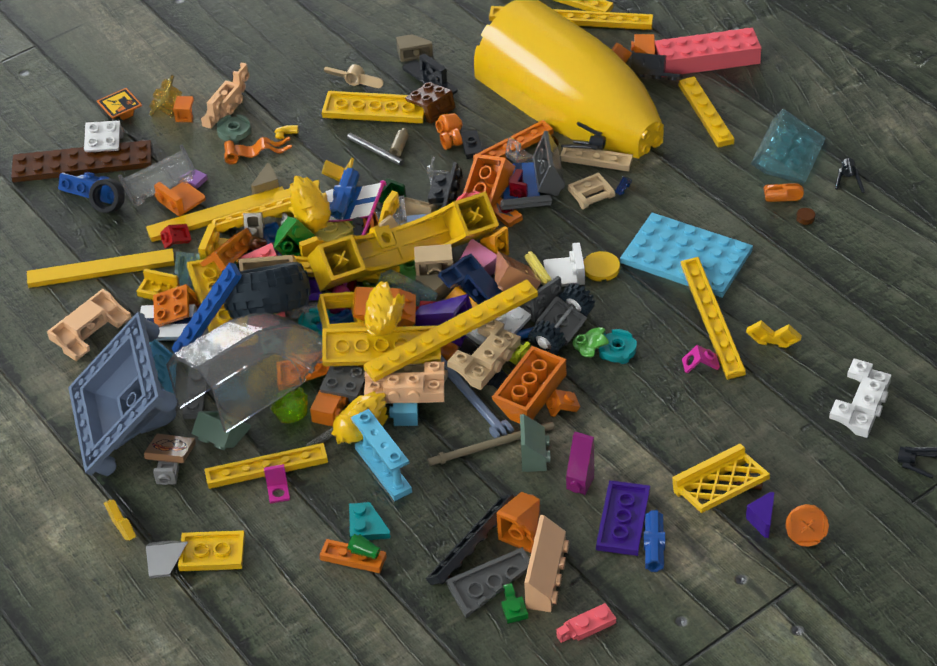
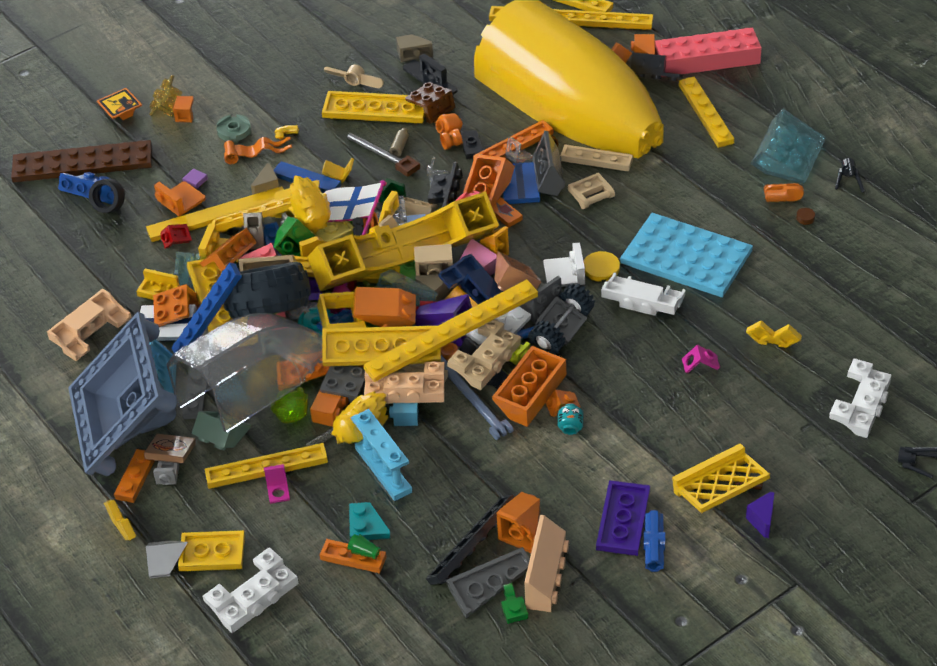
yellow tile [27,248,175,288] -> none
white bracket [84,121,124,152] -> none
clear windscreen [118,145,196,206] -> none
light nougat bracket [201,62,249,129] -> none
reddish brown arm [248,236,267,250] -> none
blue piece [330,168,360,220] -> none
yellow head [365,281,405,336] -> none
dark tan bar [427,421,555,466] -> none
dark grey axle [500,195,552,210] -> none
dark red bracket [508,169,528,198] -> none
sand green slope [520,414,550,472] -> none
light yellow axle [525,251,552,286] -> none
coral hinge [556,603,616,643] -> none
black plant [561,122,606,150] -> none
magenta slope [566,432,594,495] -> none
bright green plate [572,327,609,357] -> none
teal plate [598,329,637,364] -> none
clear blue tile [615,177,632,195] -> none
yellow tile [681,257,746,380] -> none
orange tile [785,504,829,547] -> none
none -> orange plate [114,449,155,503]
none -> white bracket [203,547,299,633]
none -> blue tile [274,161,341,193]
none -> reddish brown plate [395,156,420,177]
none -> teal head [557,403,584,435]
none -> white bracket [601,273,686,316]

